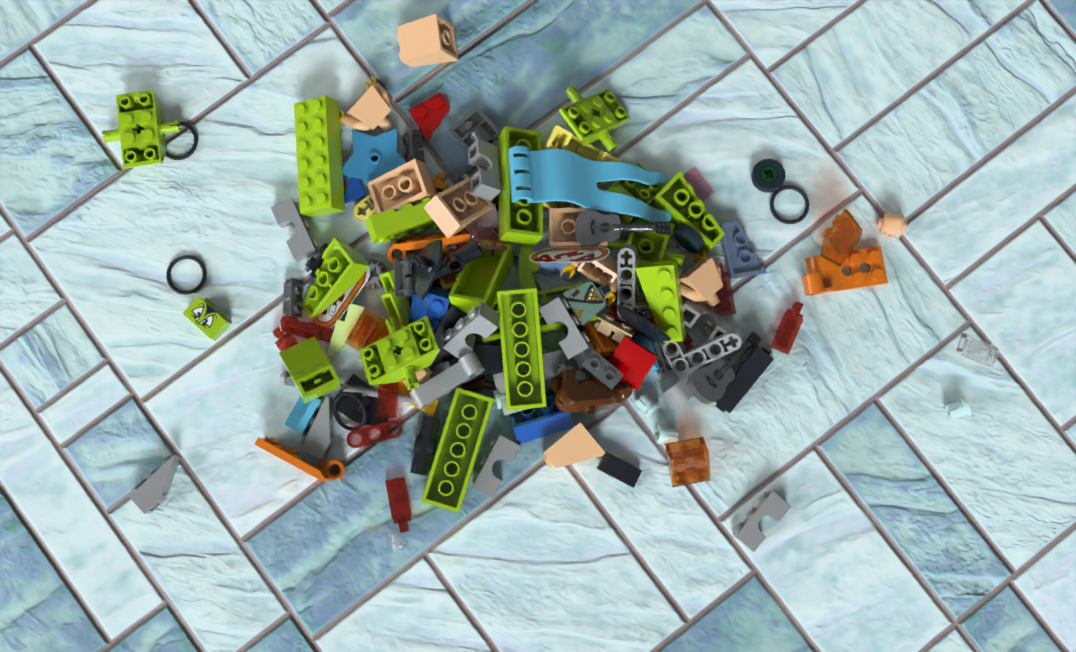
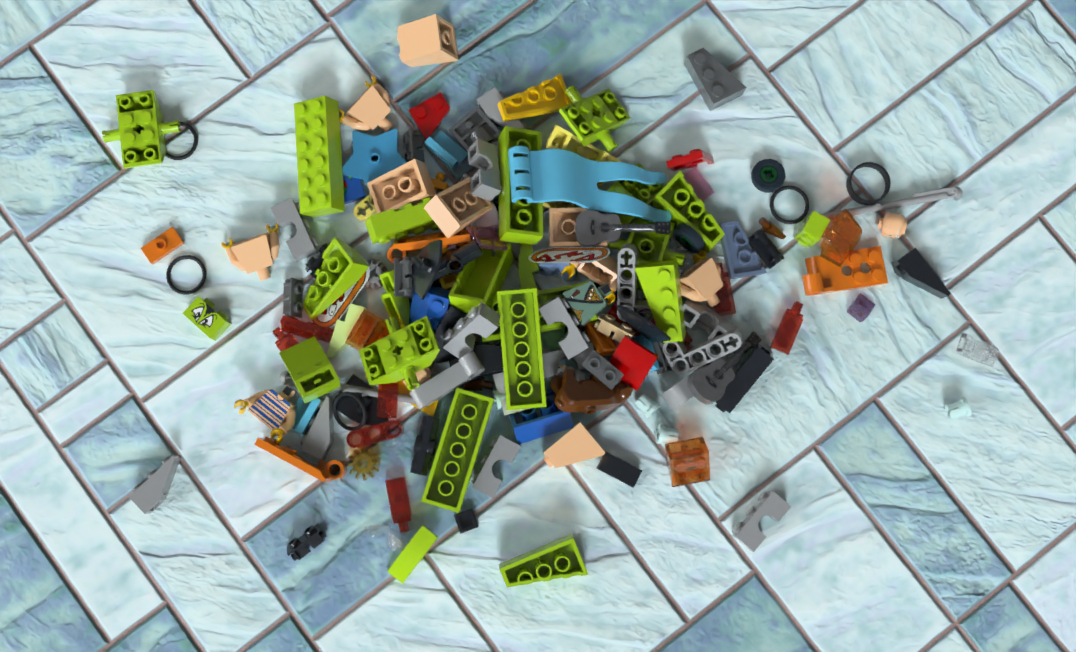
none -> orange plate [141,227,184,264]
none -> light nougat torso [221,223,280,281]
none -> torso [234,385,297,443]
none -> black hinge [287,523,327,561]
none -> clear yellow gear [347,447,381,480]
none -> lime slope [387,525,439,584]
none -> medium azure panel [425,131,468,171]
none -> black tile [454,508,479,534]
none -> light grey slope [476,87,528,130]
none -> yellow wing [497,74,572,122]
none -> lime wedge [499,534,588,587]
none -> red wing [666,149,714,171]
none -> dark grey wedge [684,48,747,111]
none -> black hinge [748,228,784,269]
none -> reddish brown bar [759,217,786,239]
none -> lime brick [794,211,831,248]
none -> light grey bar [821,186,963,220]
none -> black tyre [846,162,891,205]
none -> clear purple slope [847,293,875,322]
none -> black slope [892,248,951,299]

